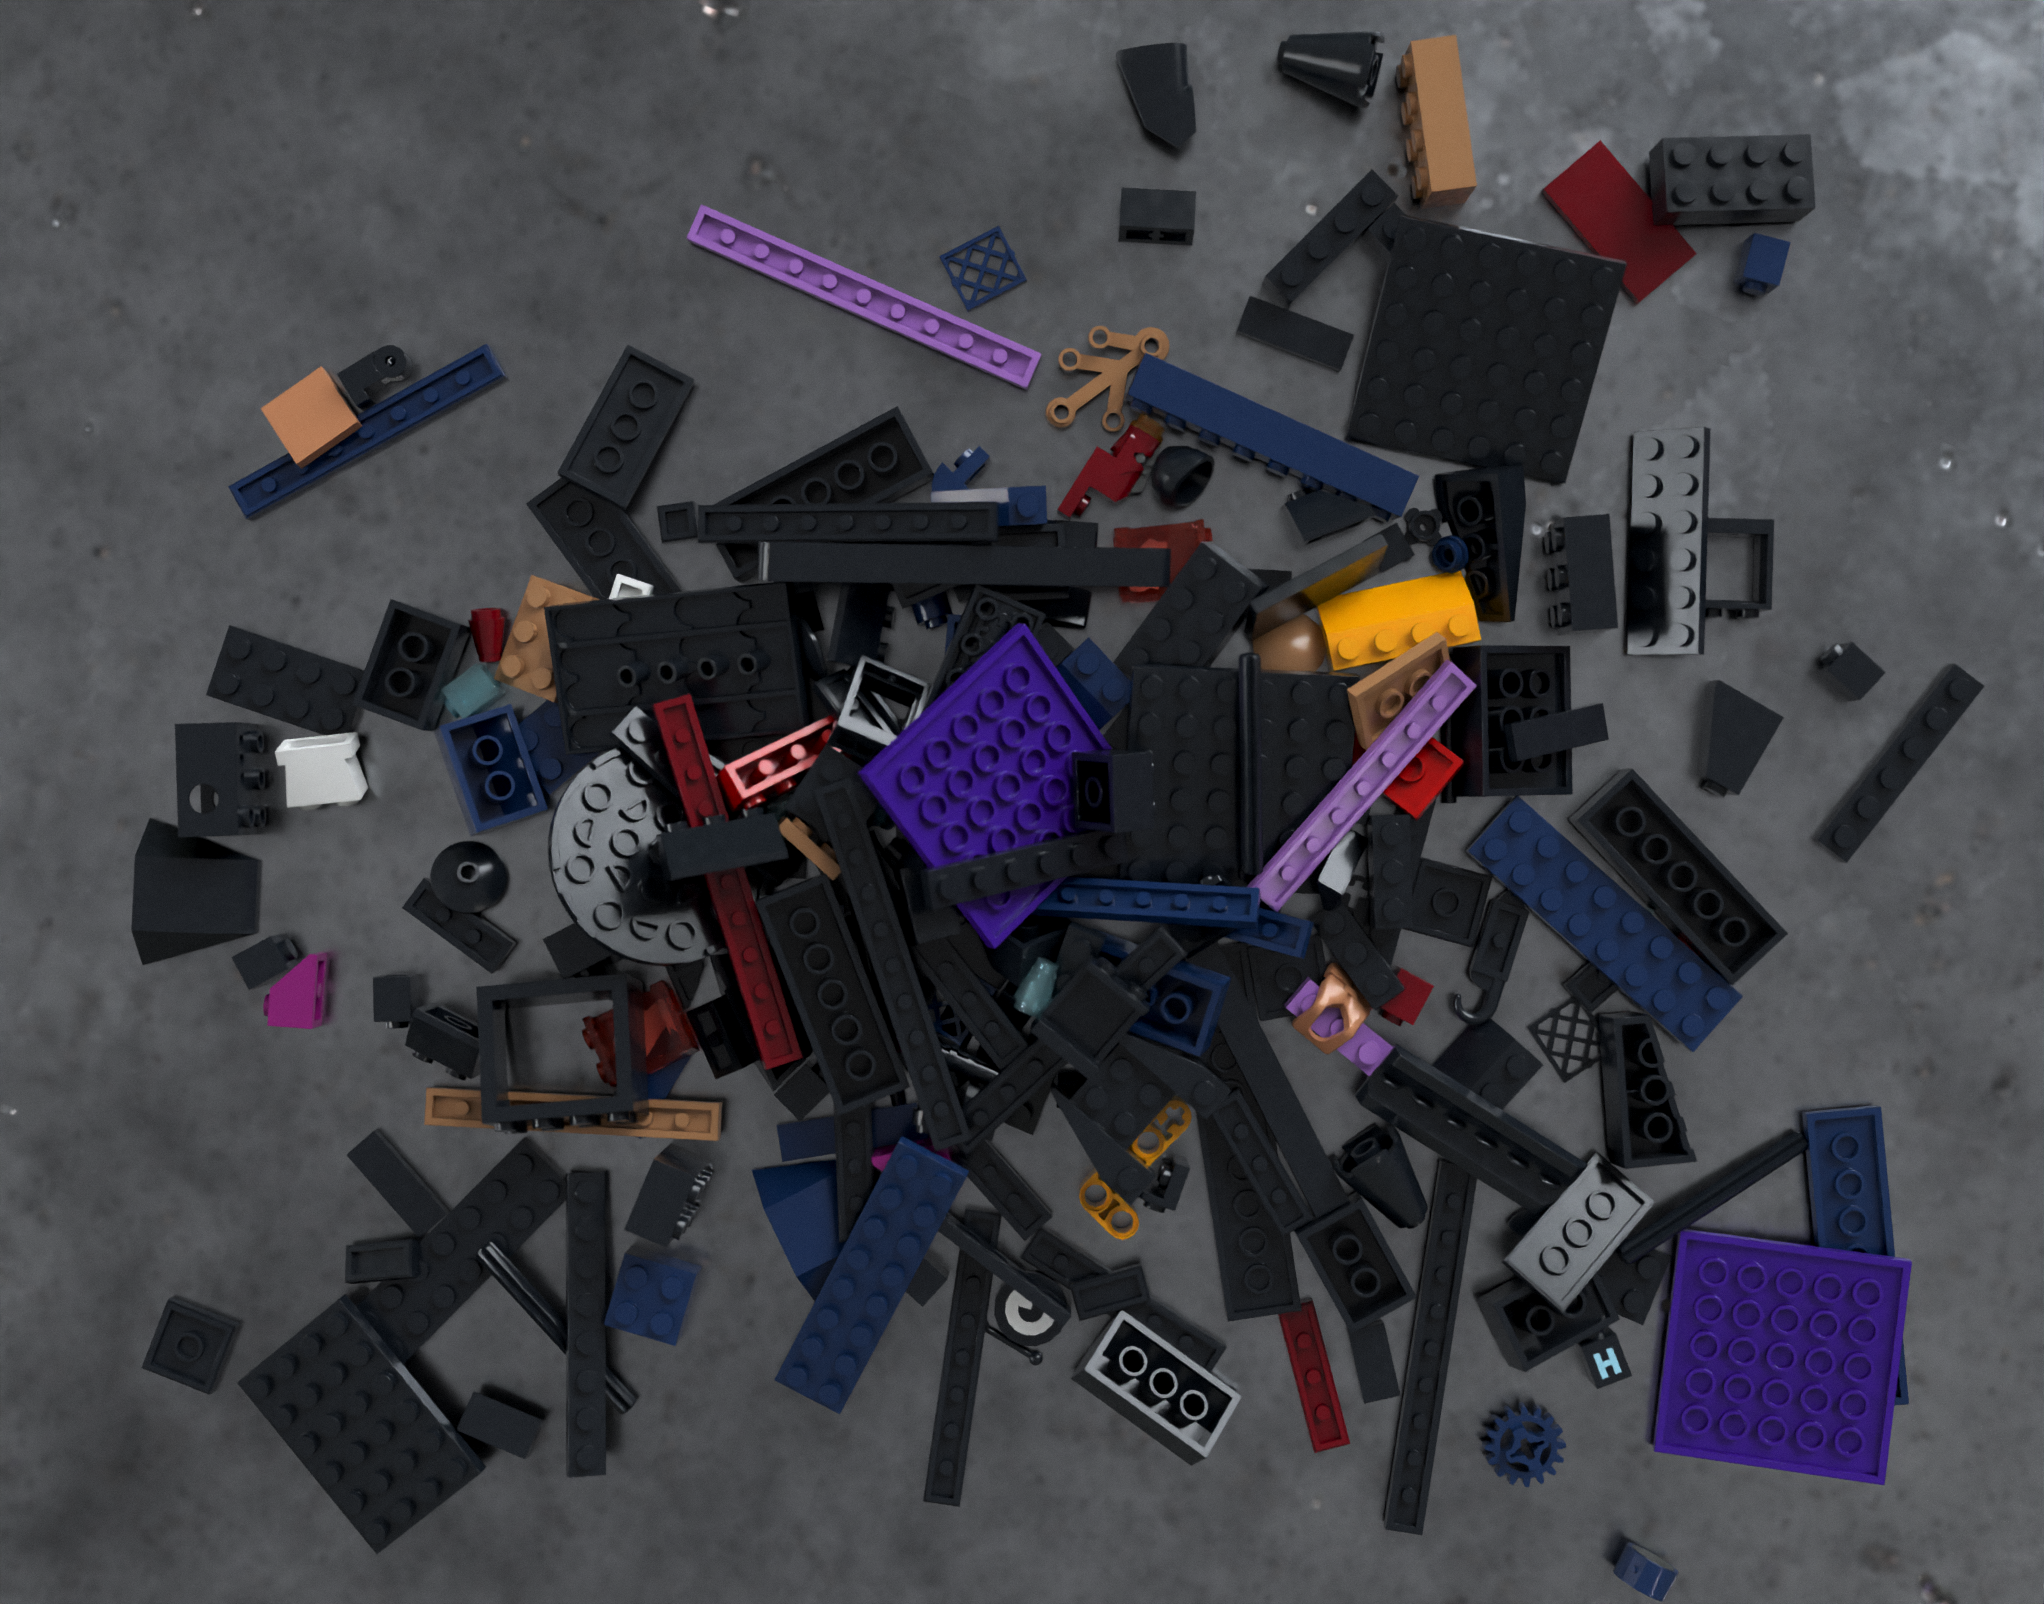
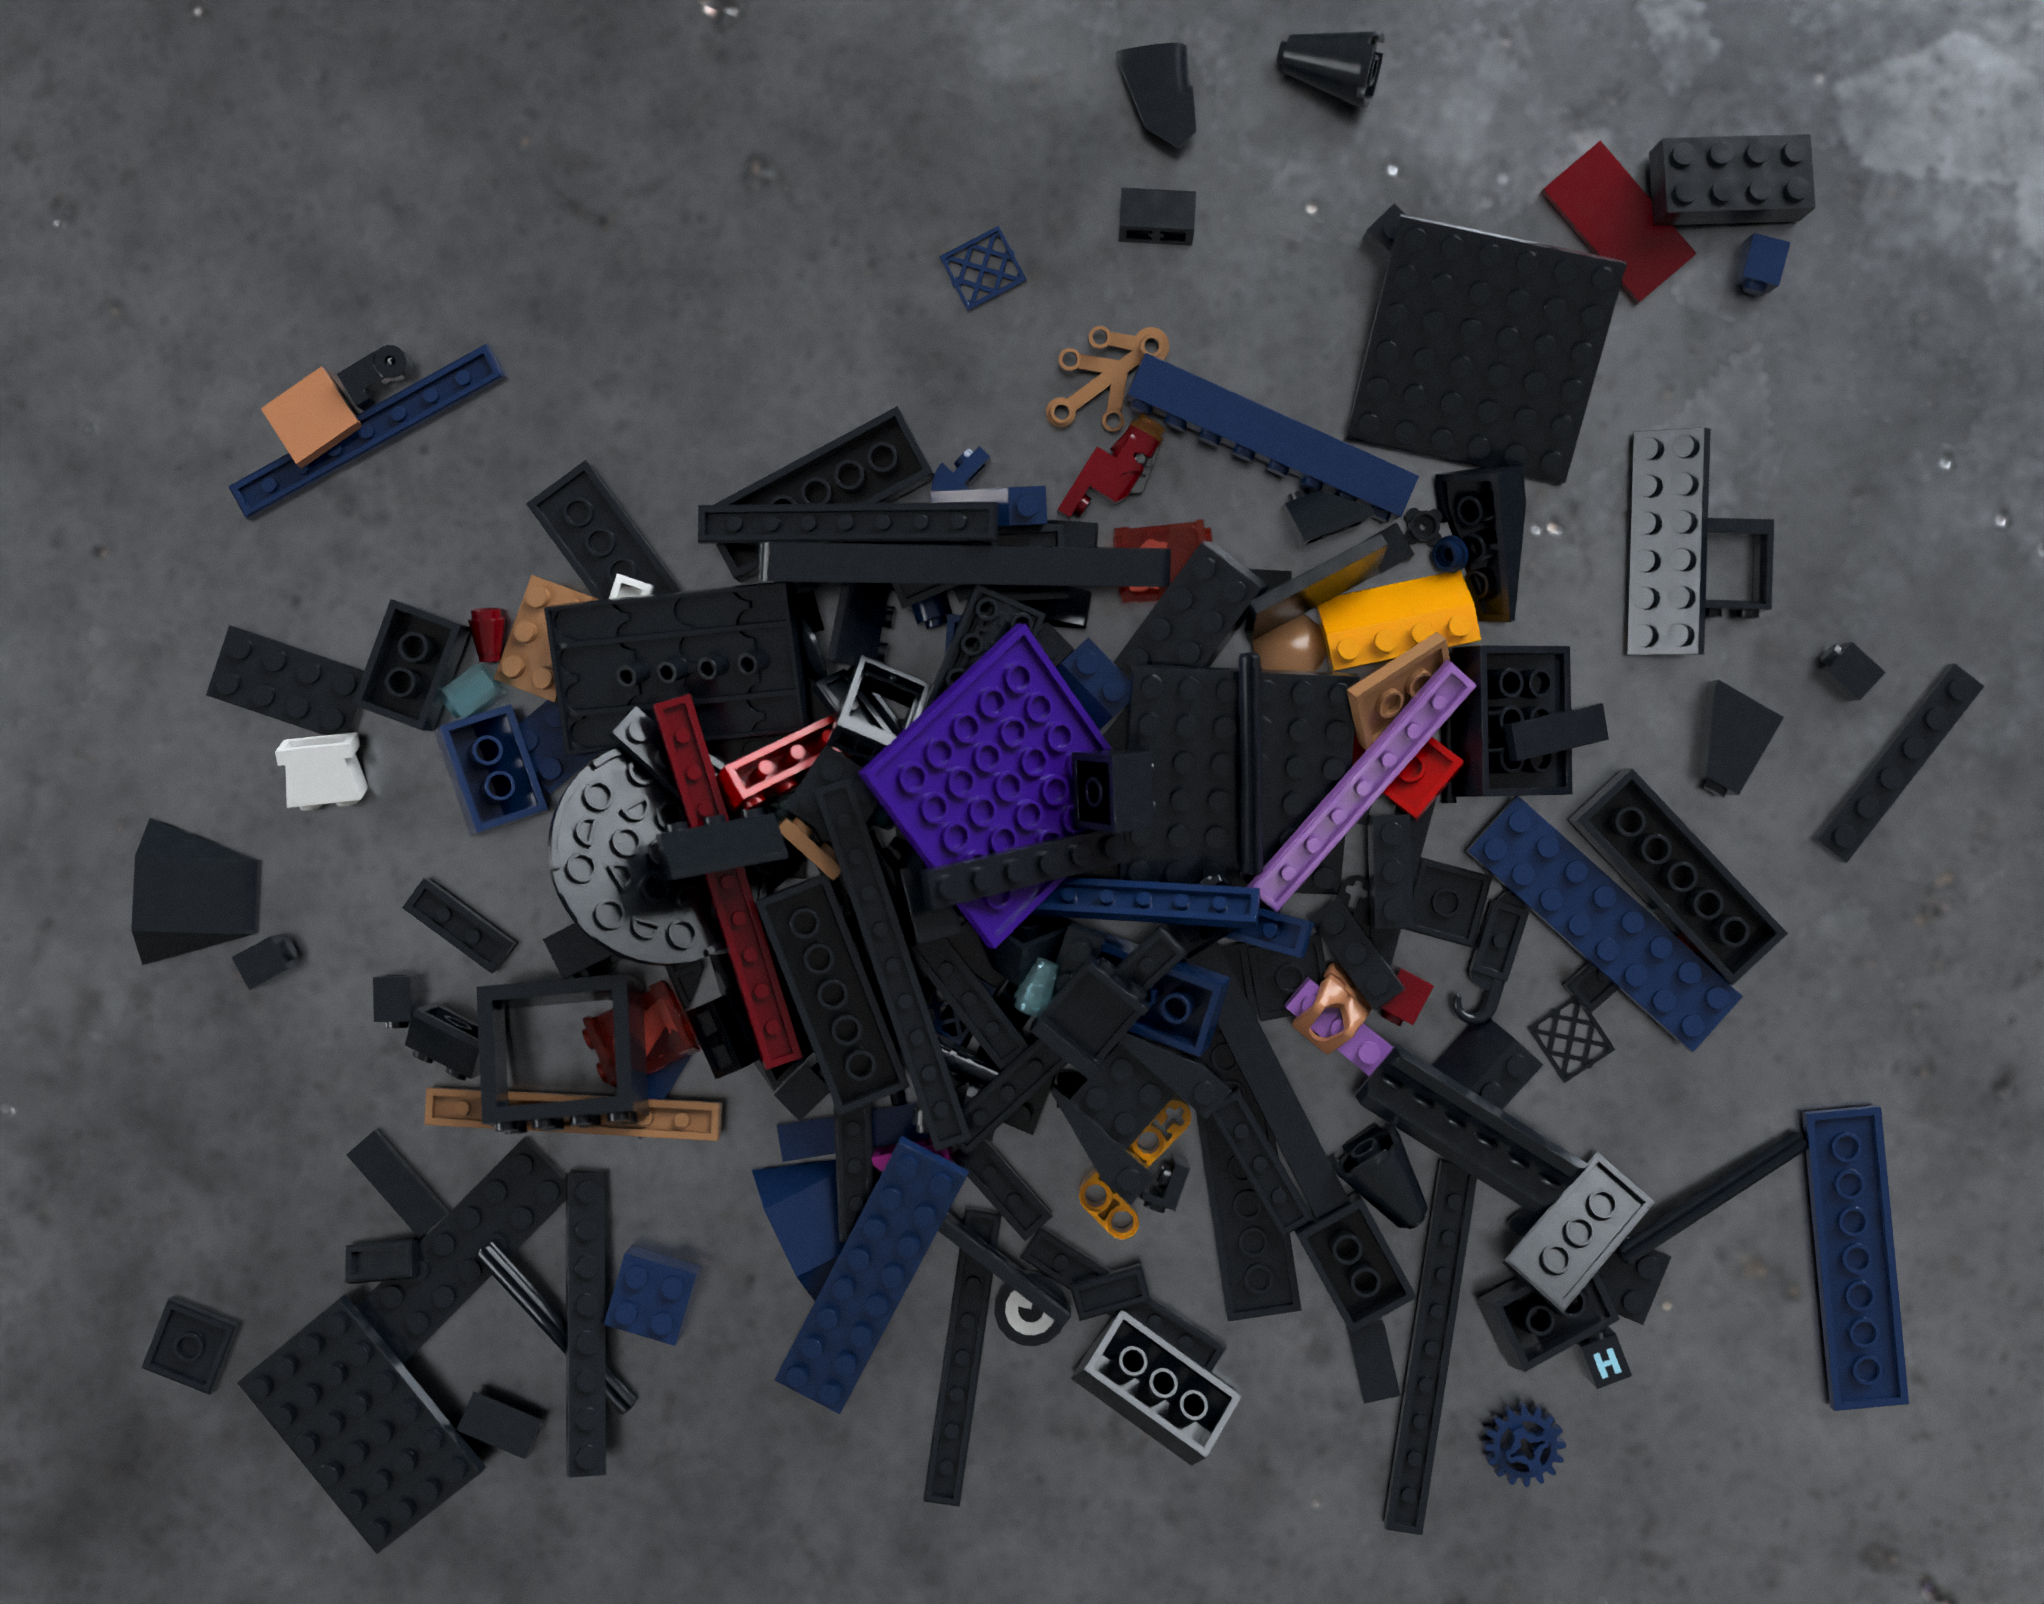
black piece [175,722,266,837] -> none
magenta slope [263,952,327,1029] -> none
black dish [430,841,506,914] -> none
black plate [557,344,694,511] -> none
black brick [624,1143,713,1248] -> none
black tile [657,501,698,544] -> none
medium lavender plate [686,204,1042,390] -> none
black brick [906,1252,949,1307] -> none
black hinge [985,1320,1043,1366] -> none
black hat [1152,446,1215,509] -> none
black tile [1236,296,1354,372] -> none
black brick [1262,169,1399,310] -> none
dark red tile [1278,1298,1350,1453] -> none
slope [1318,829,1368,911] -> none
medium nougat brick [1396,35,1477,209] -> none
black brick [1544,514,1618,636] -> none
black wedge [1598,1011,1697,1169] -> none
dark blue piece [1613,1543,1679,1602] -> none
dark purple plate [1653,1229,1912,1485] -> none

